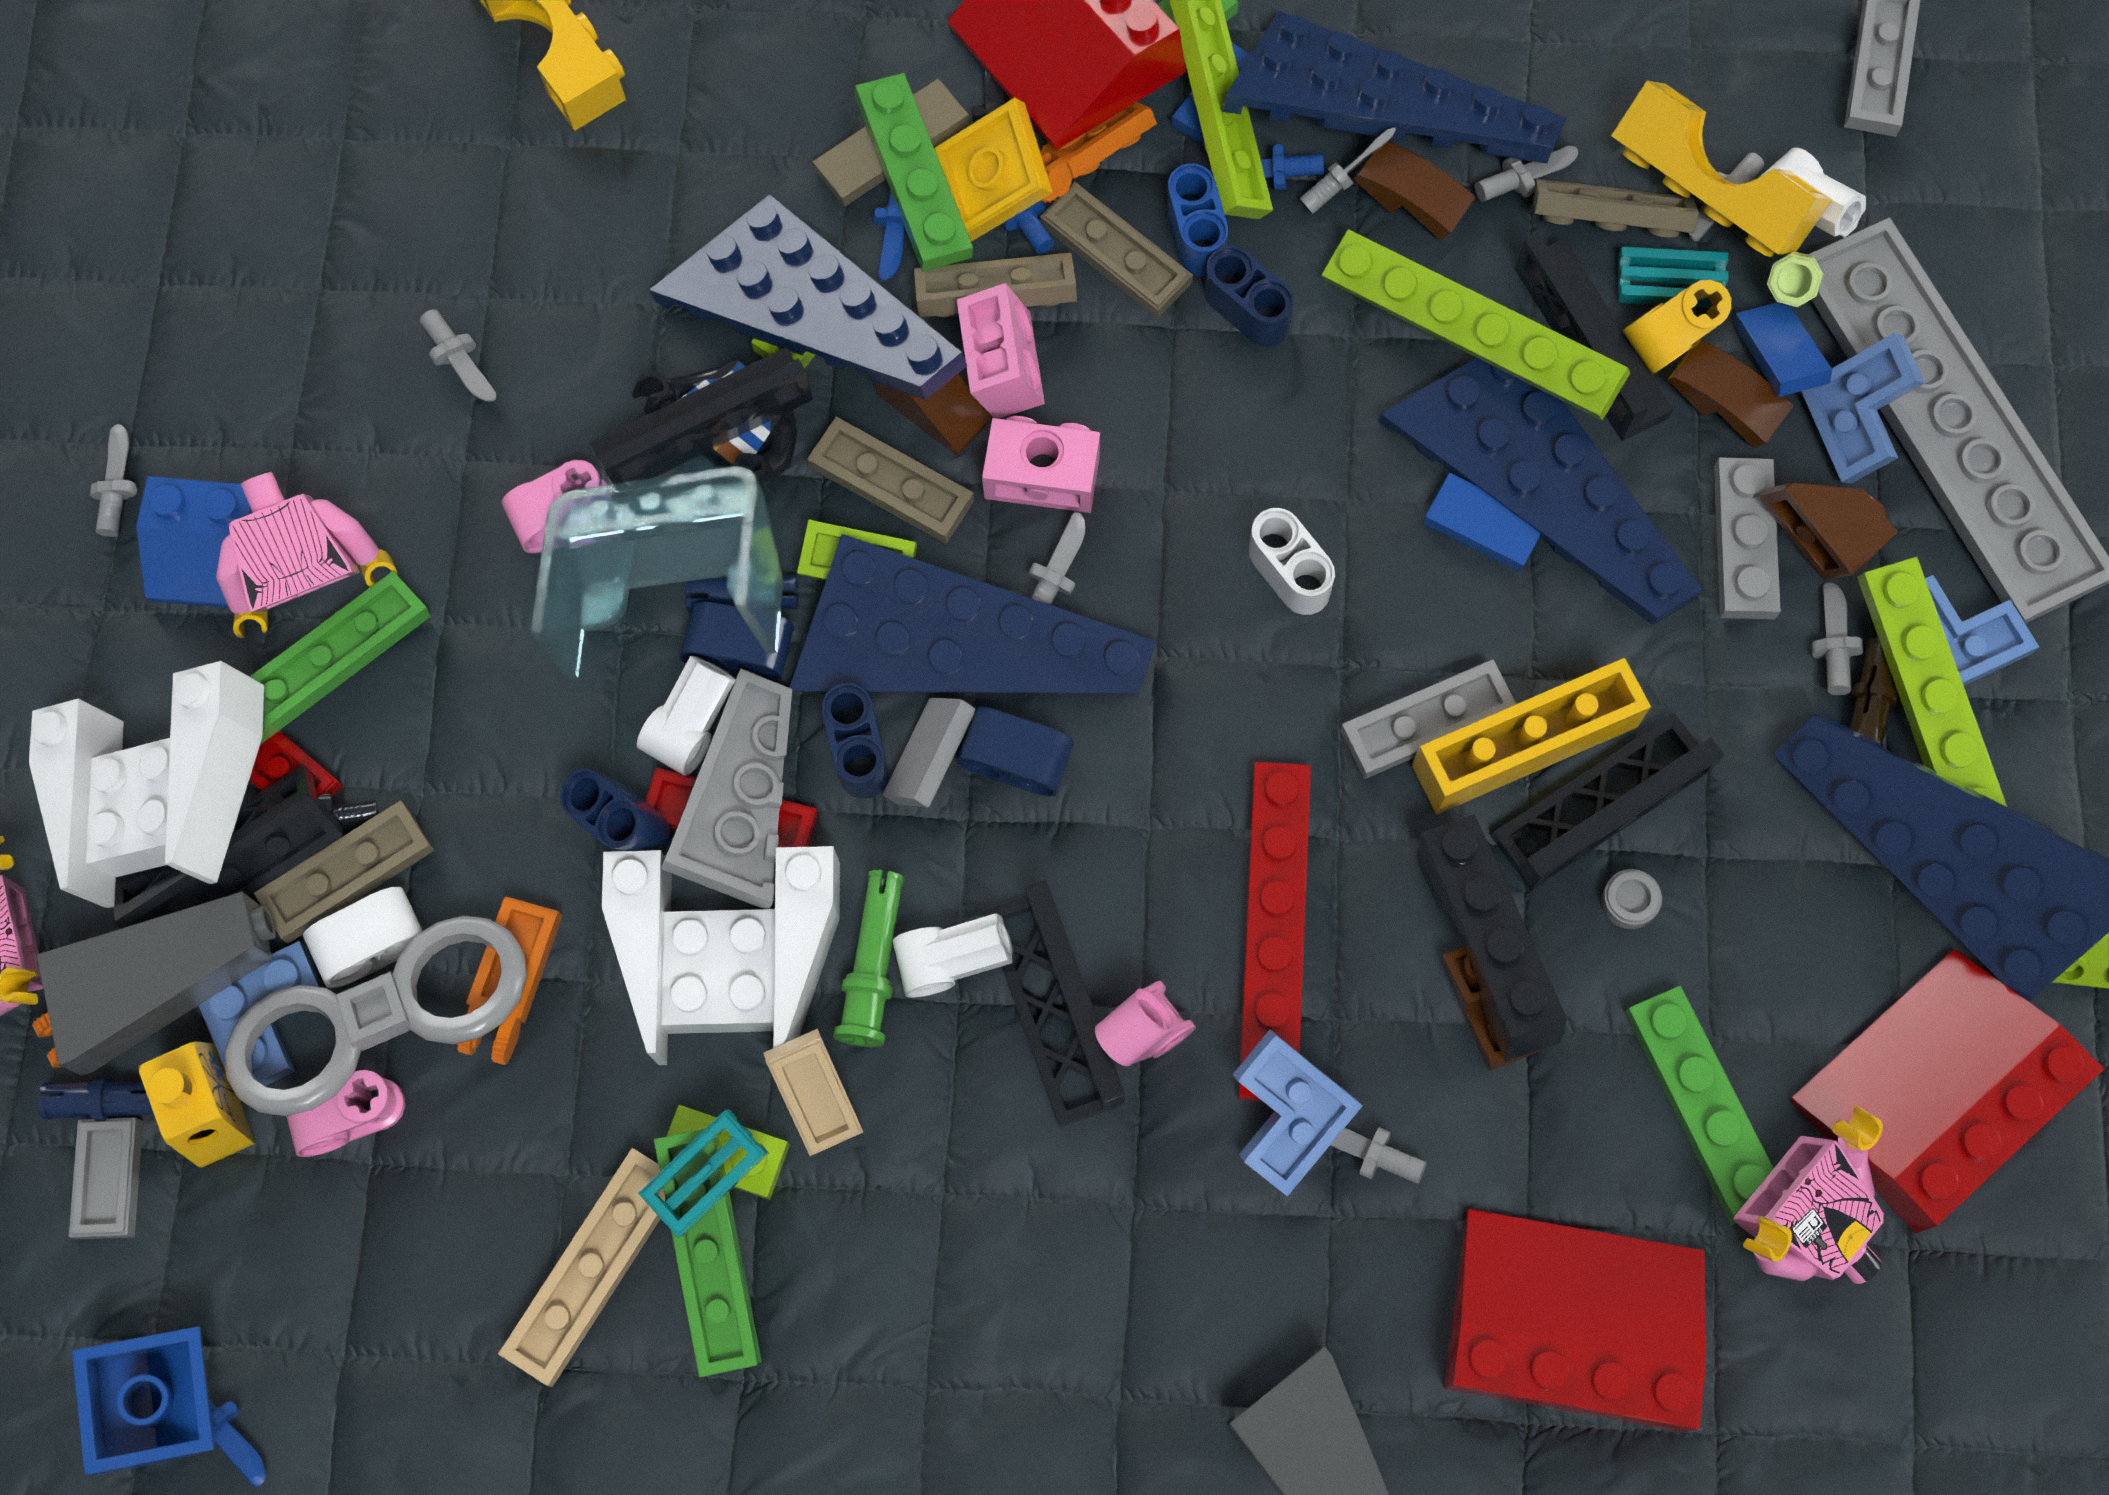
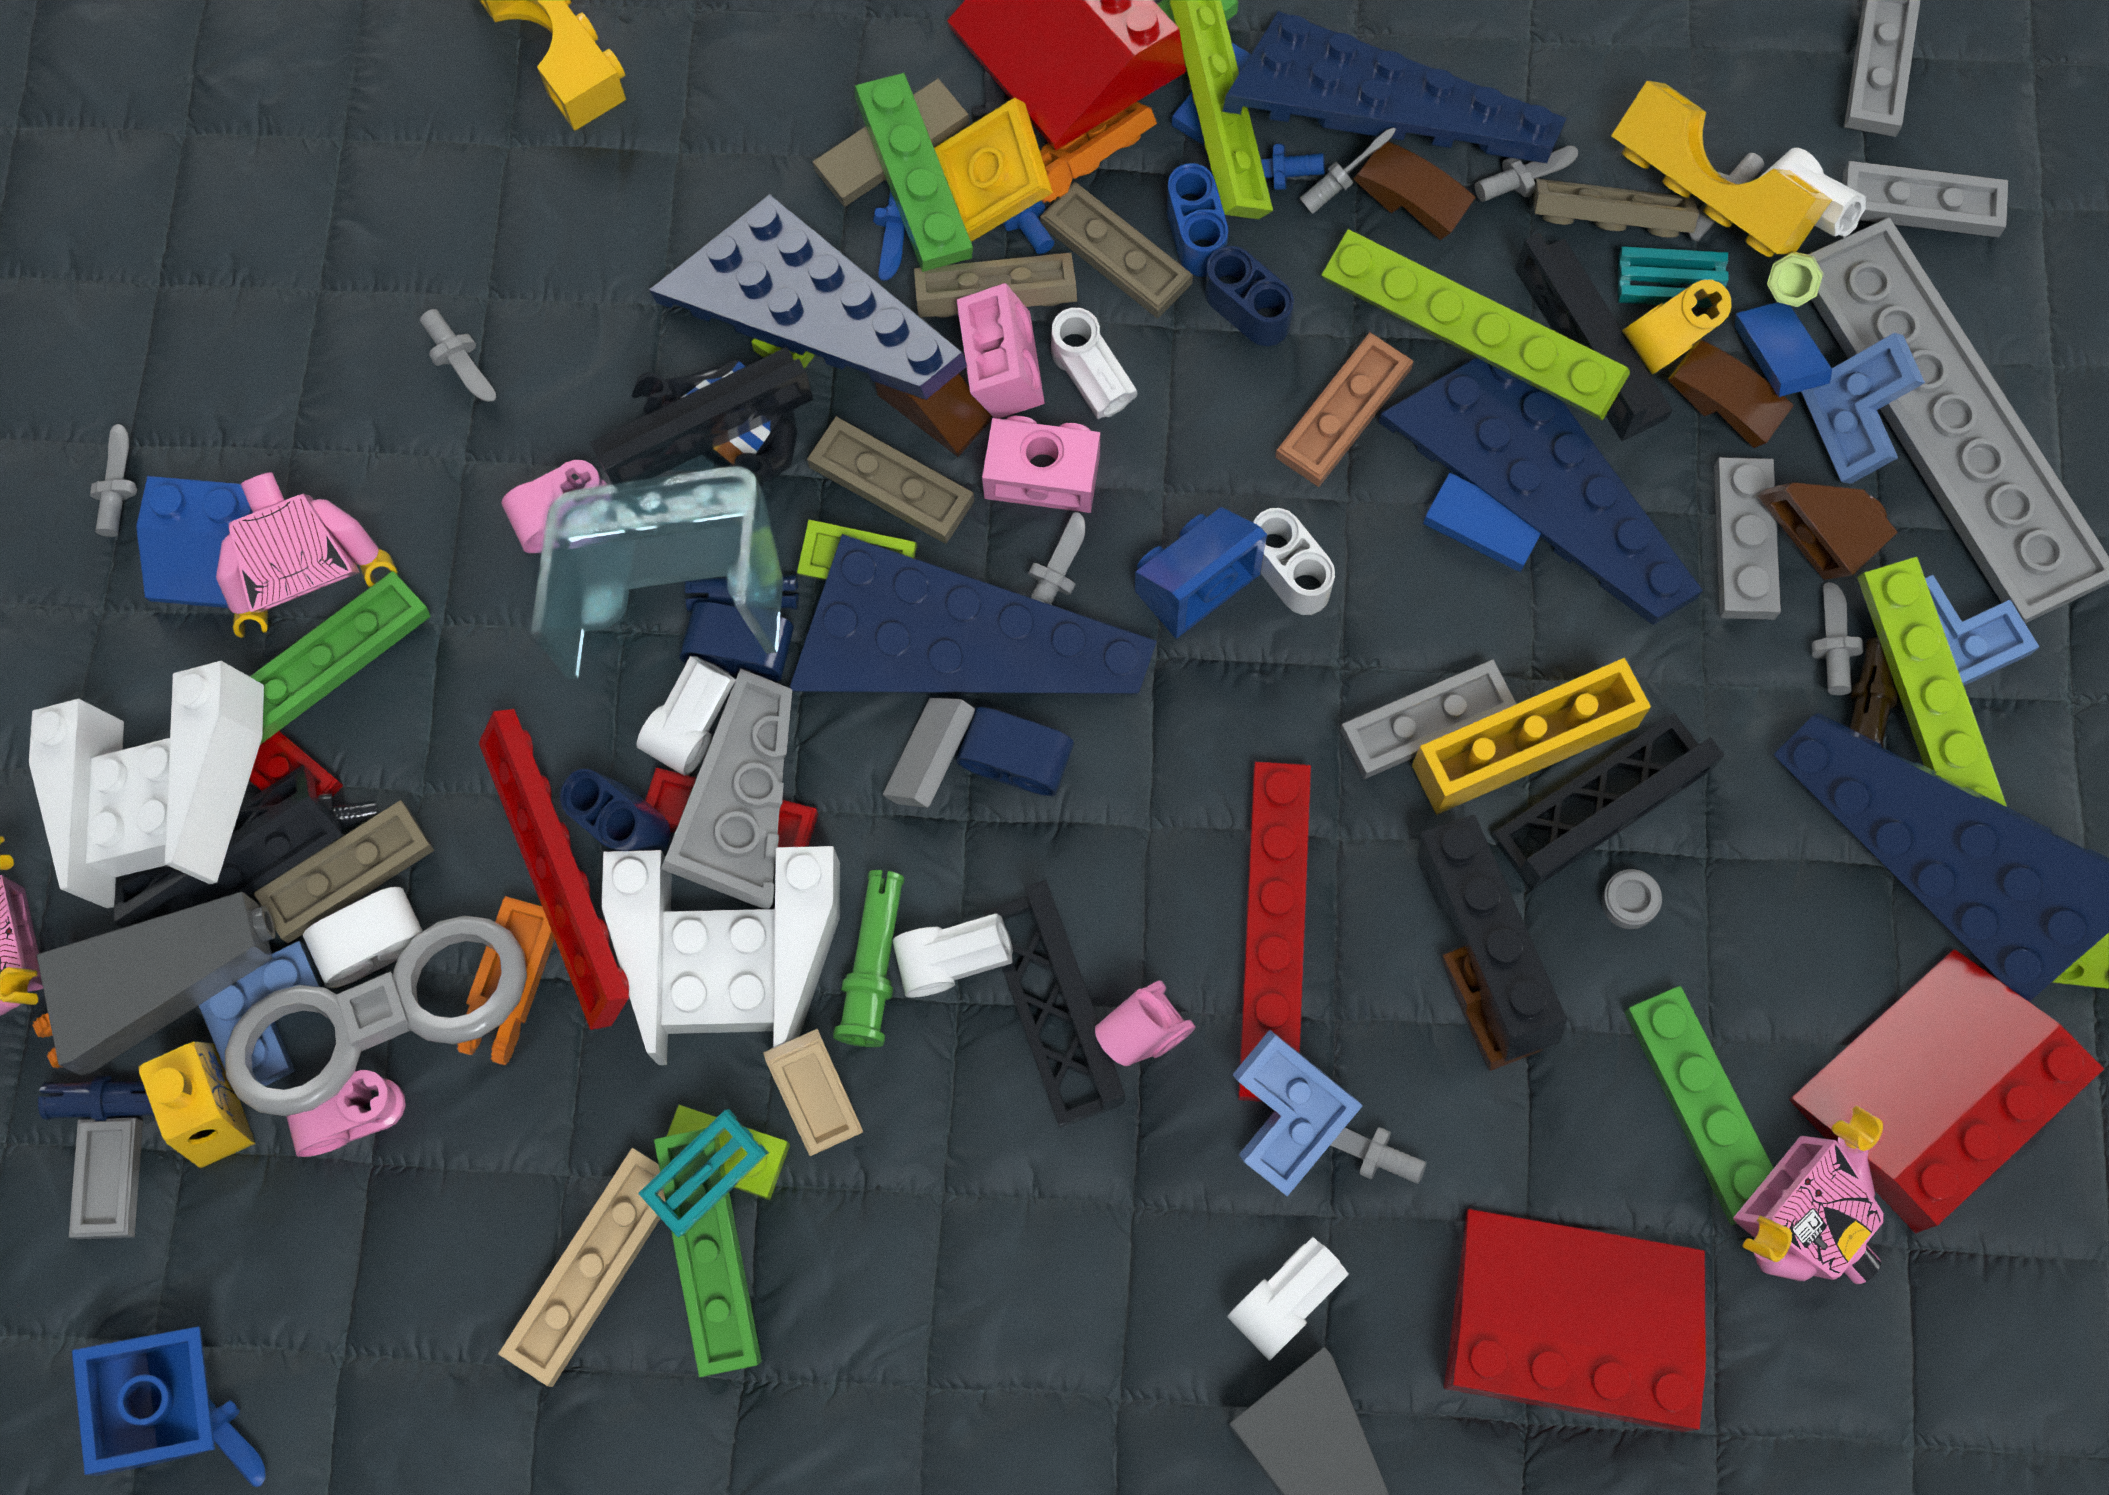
dark blue beam [822,683,889,799] -> none
none -> red plate [479,709,629,1030]
none -> white piece [1051,308,1137,419]
none -> blue slope [1135,507,1267,639]
none -> white piece [1227,1237,1349,1361]
none -> nougat tile [1275,332,1414,487]
none -> light grey plate [1842,161,2008,237]

